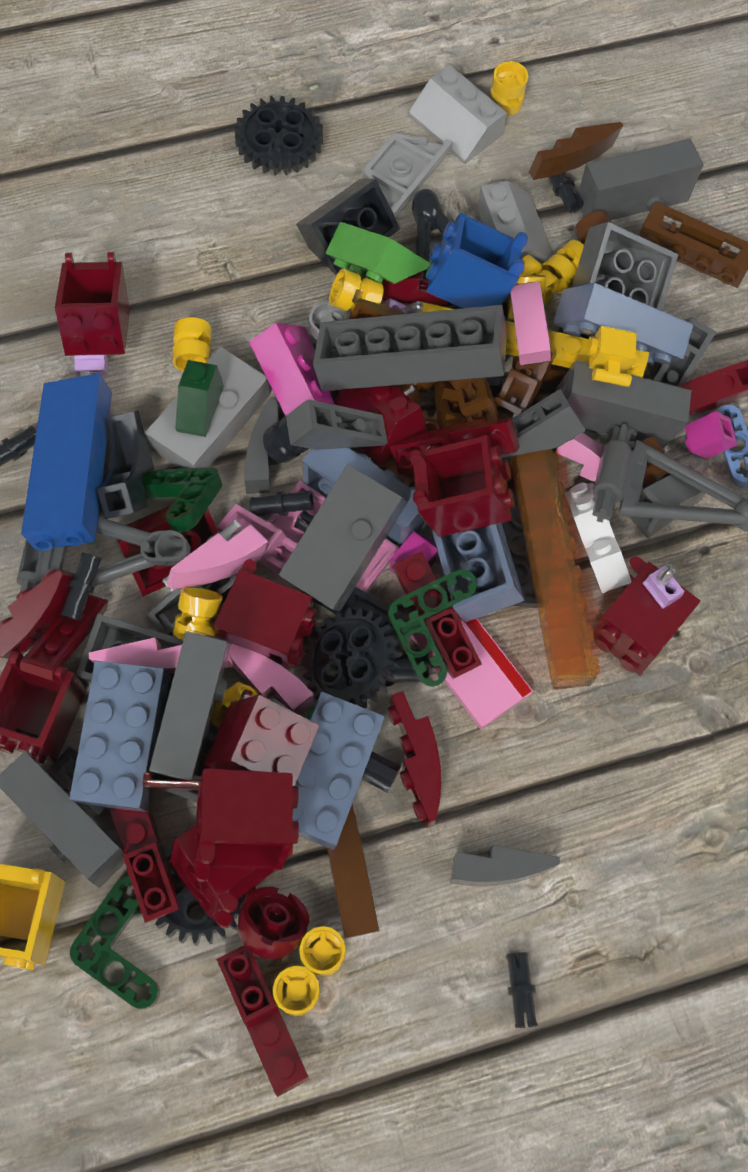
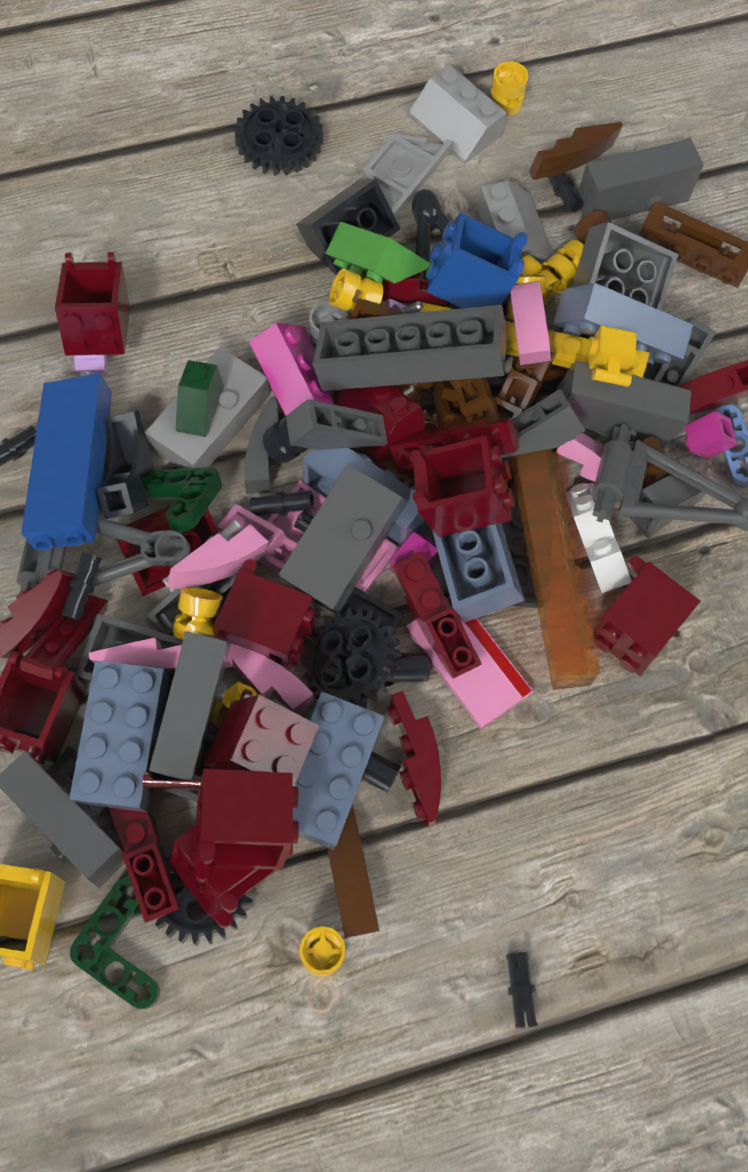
yellow wheel [172,317,212,372] -> none
dark red slope [216,945,310,1097] -> none
dark red cylinder [237,887,310,960] -> none
yellow wheel [273,966,320,1017] -> none
dark green beam [388,569,477,687] -> none
dark grey slope [450,845,560,886] -> none
lavender piece [643,564,685,609] -> none

